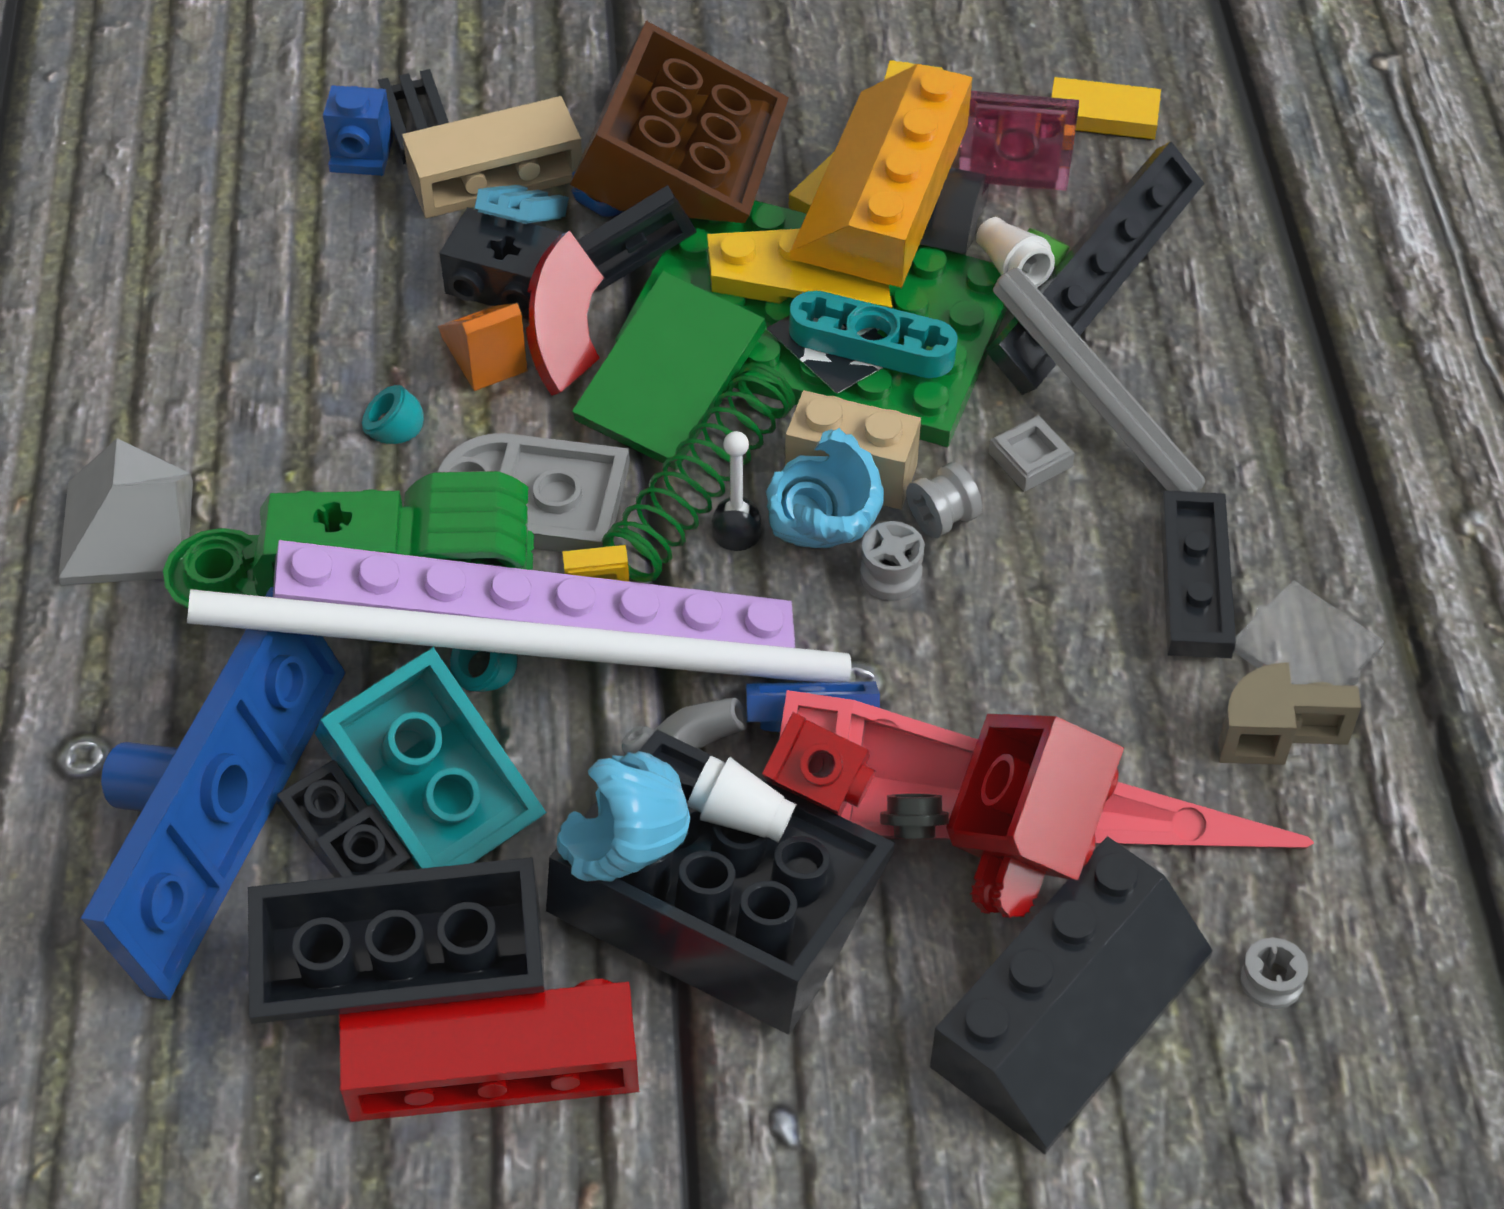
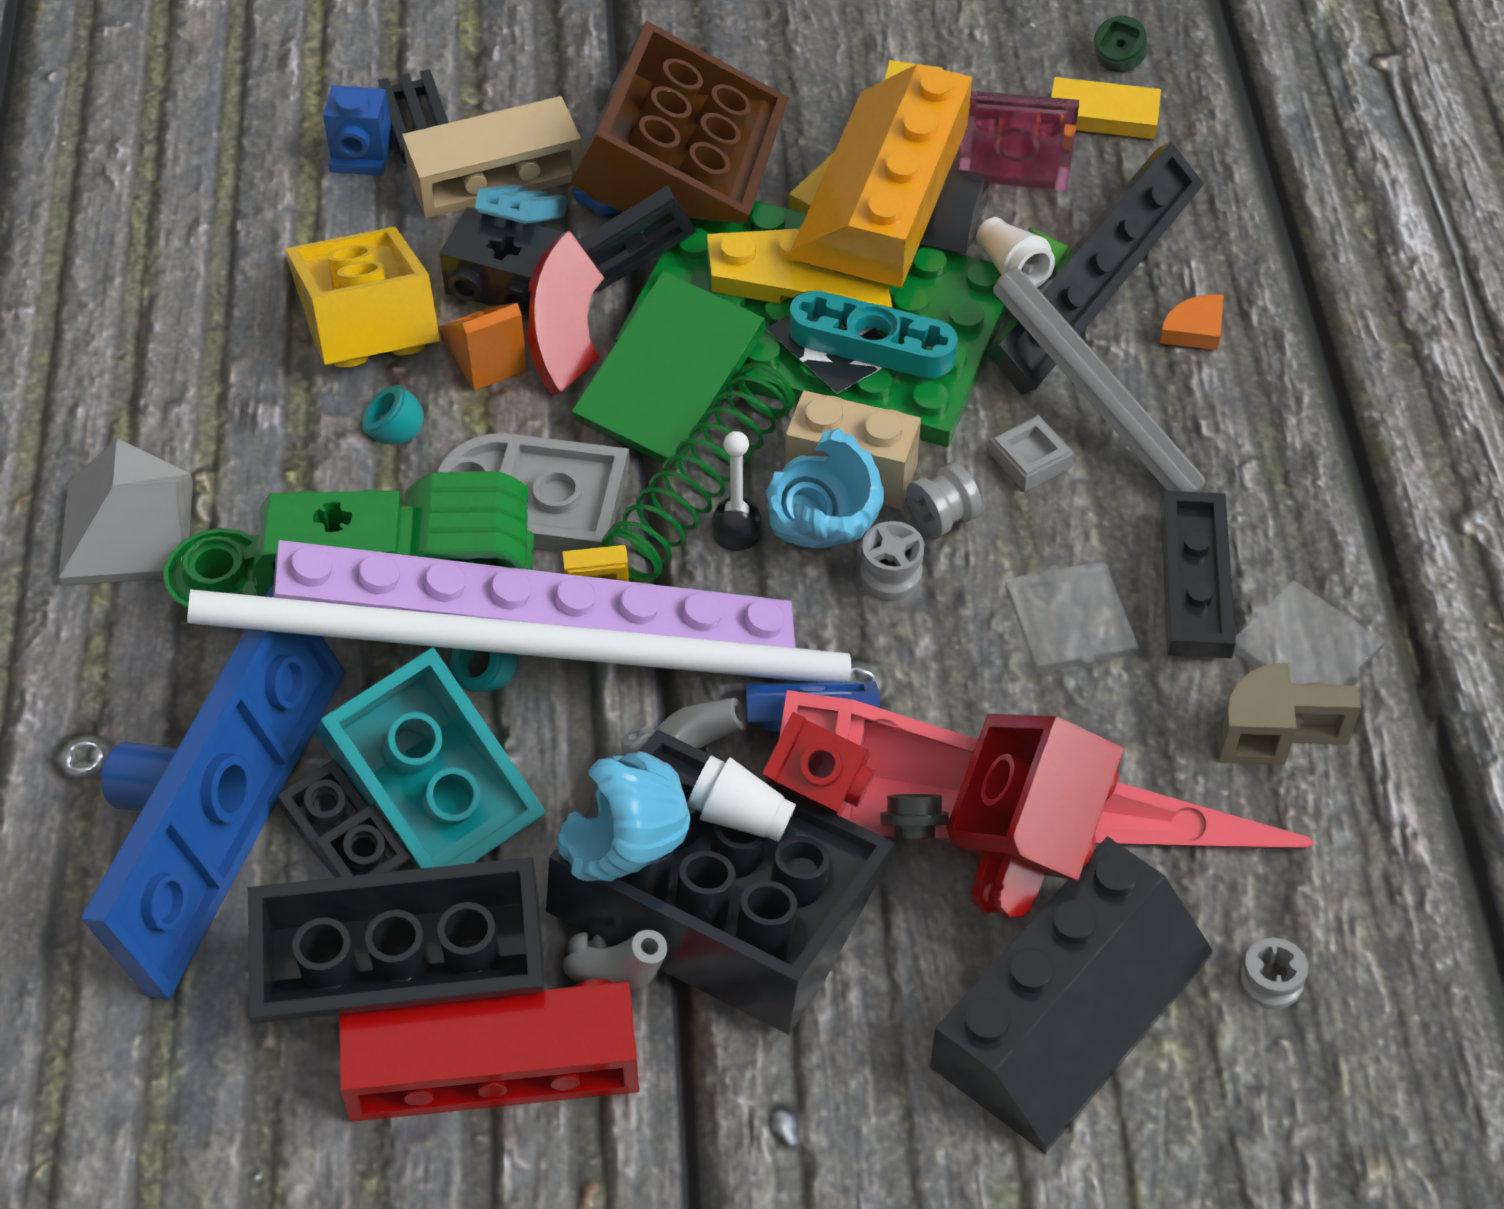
none -> yellow slope [285,227,440,367]
none -> light grey arm [563,930,667,990]
none -> clear piece [1005,561,1139,674]
none -> dark green tile [1094,16,1148,72]
none -> orange tile [1160,294,1224,351]

